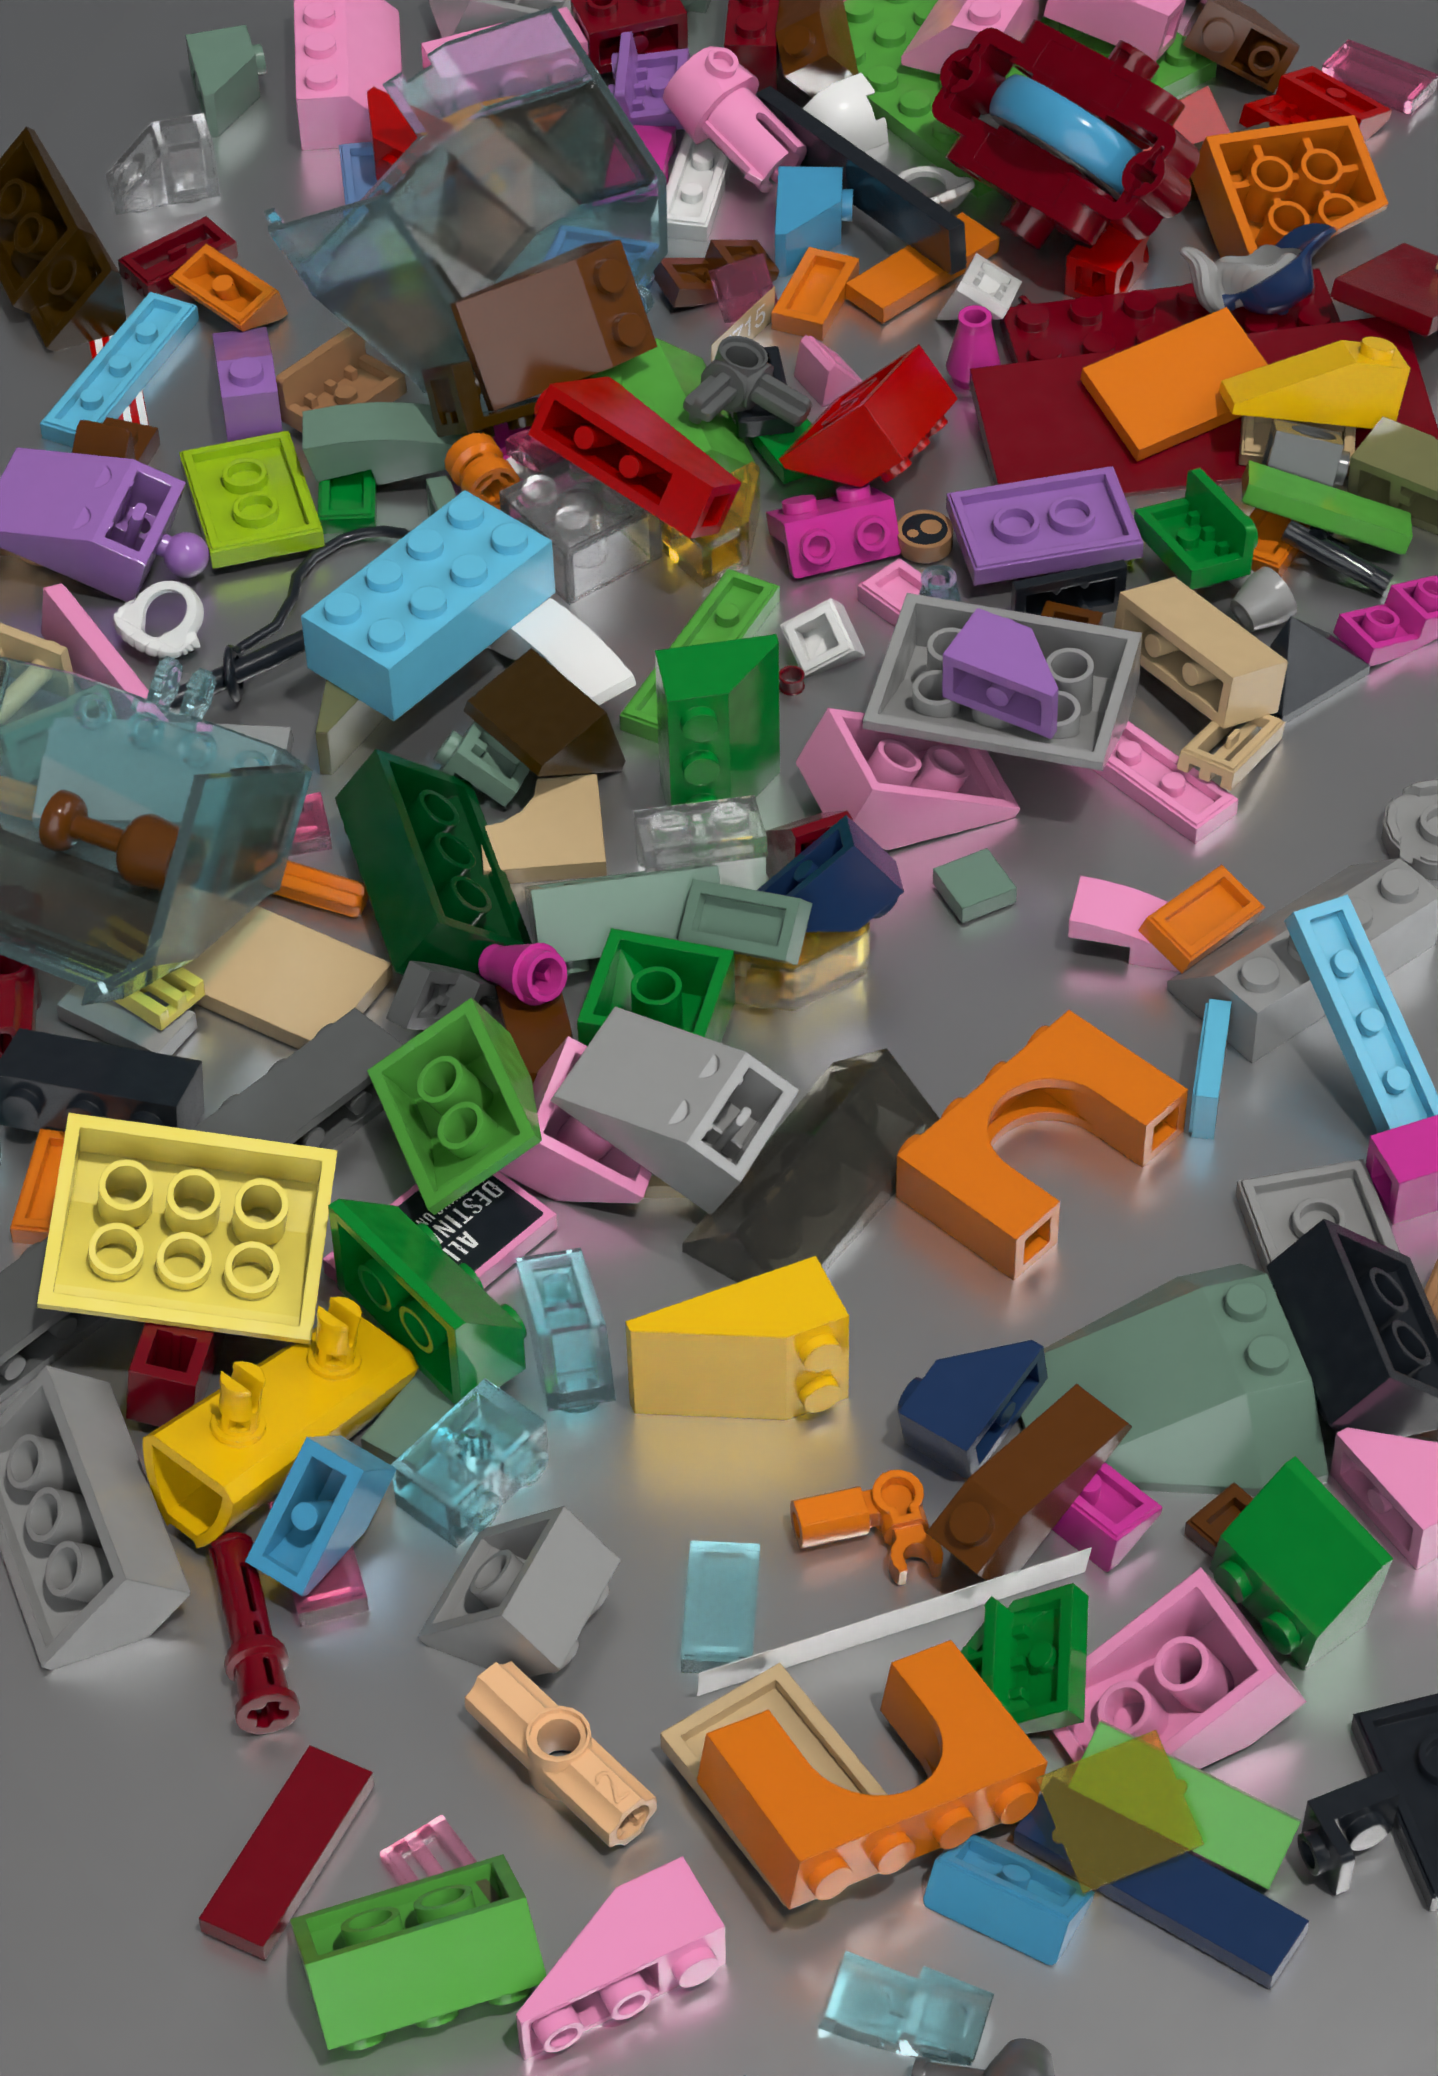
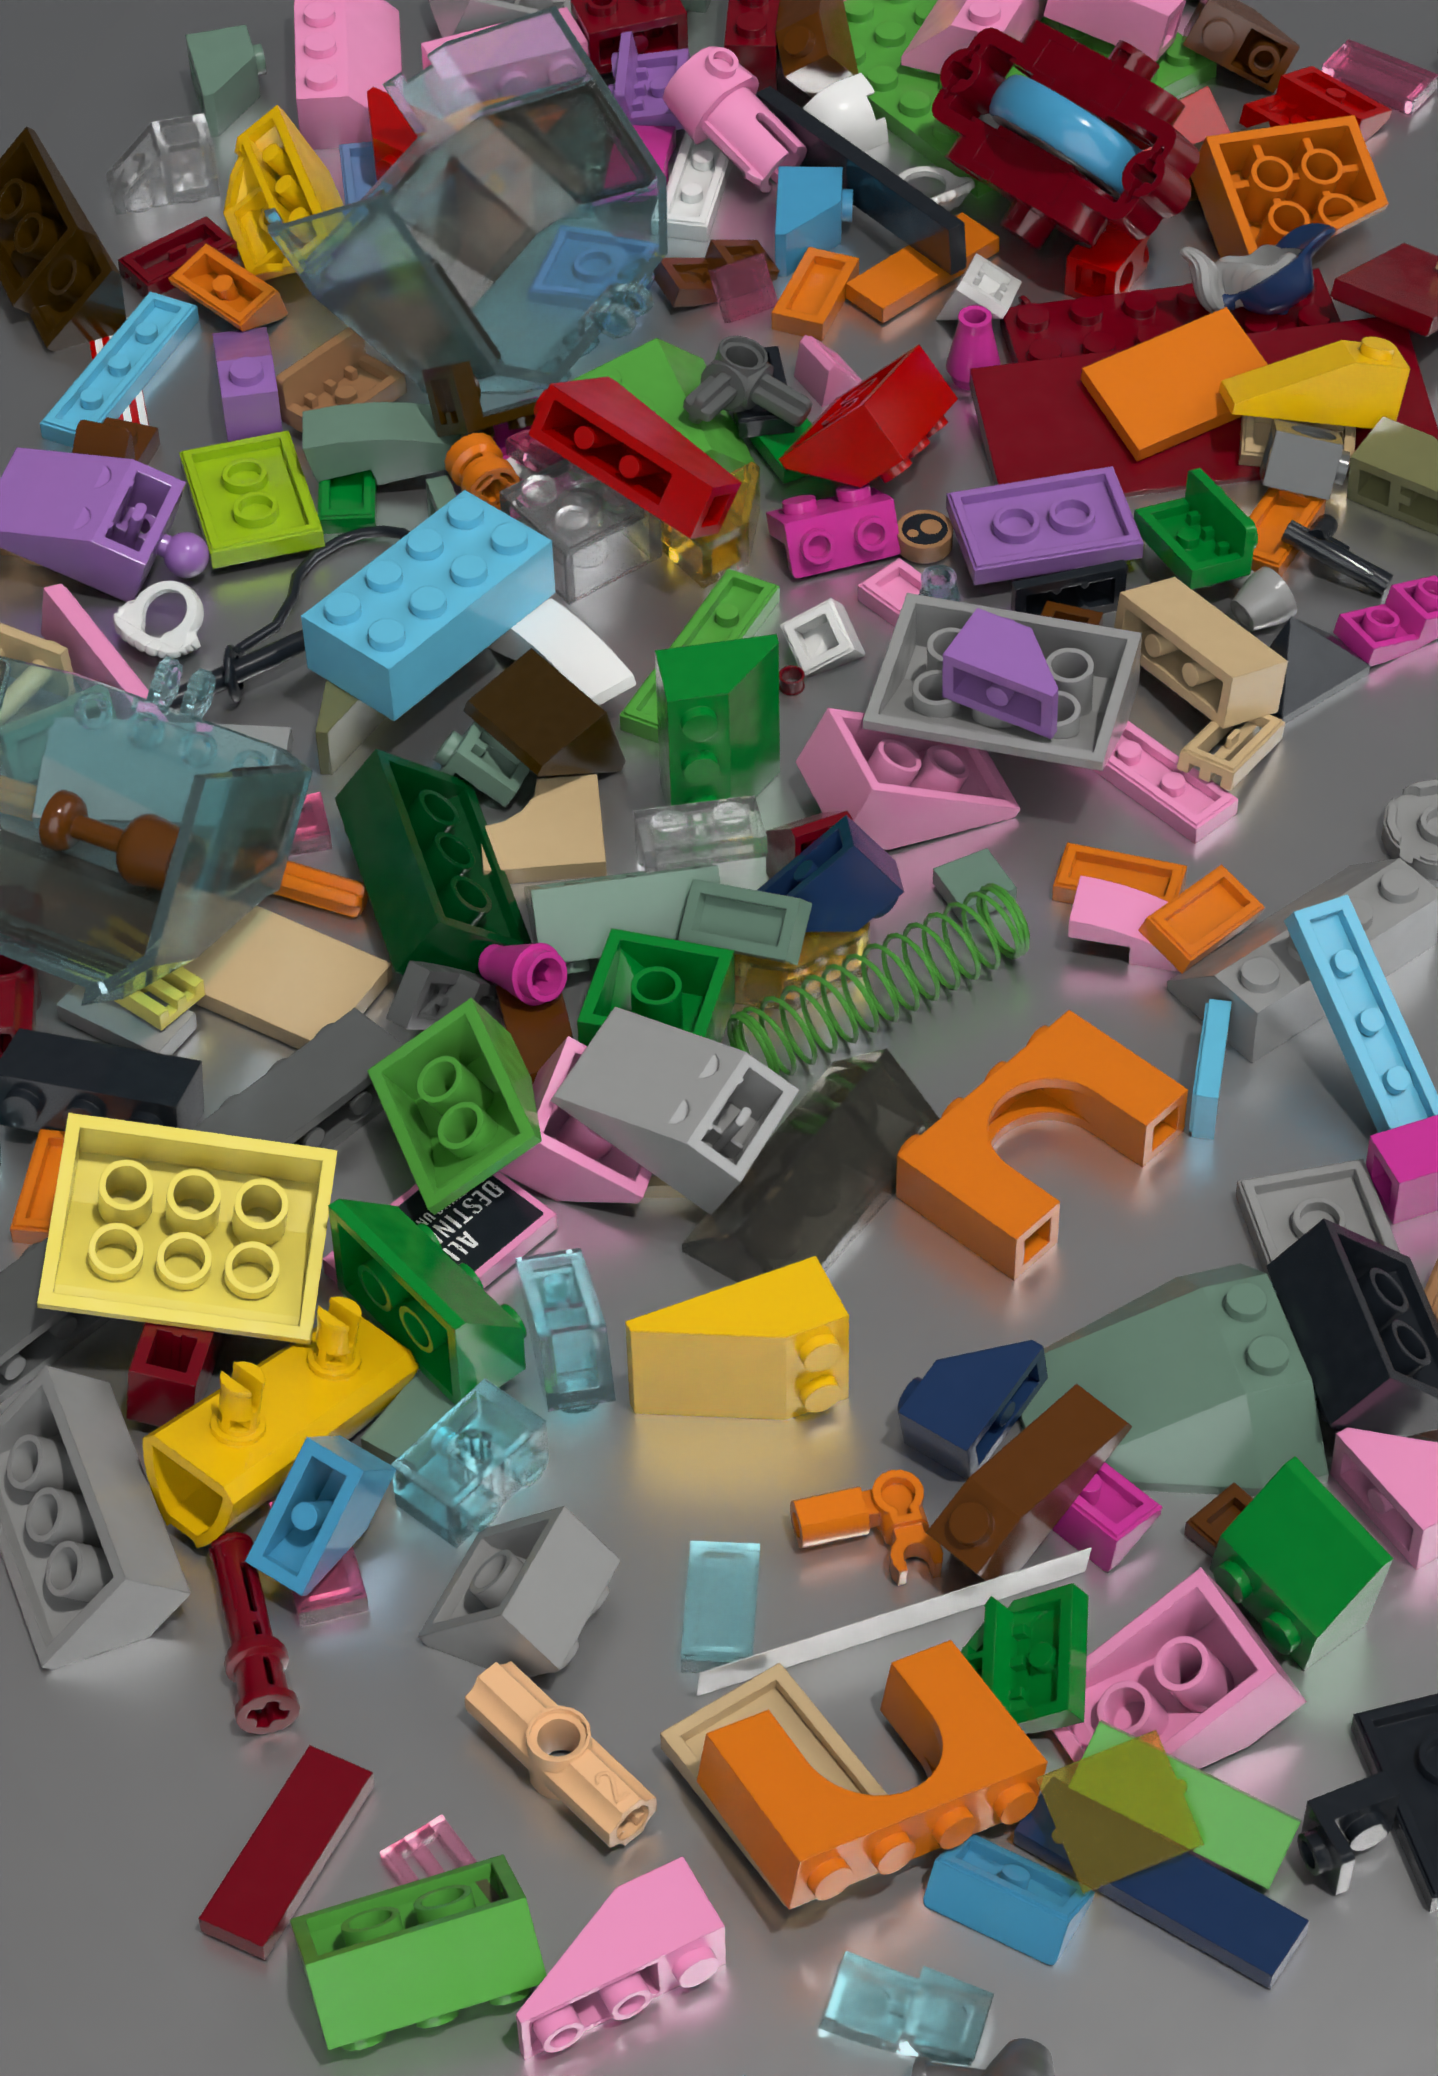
reddish brown slope [450,239,658,411] -> none
tan sticker [711,286,775,362] -> none
bright green tile [1242,460,1413,555] -> none
none -> yellow wedge [223,105,357,281]
none -> bright green piece [727,883,1030,1076]
none -> orange tile [1052,842,1187,904]

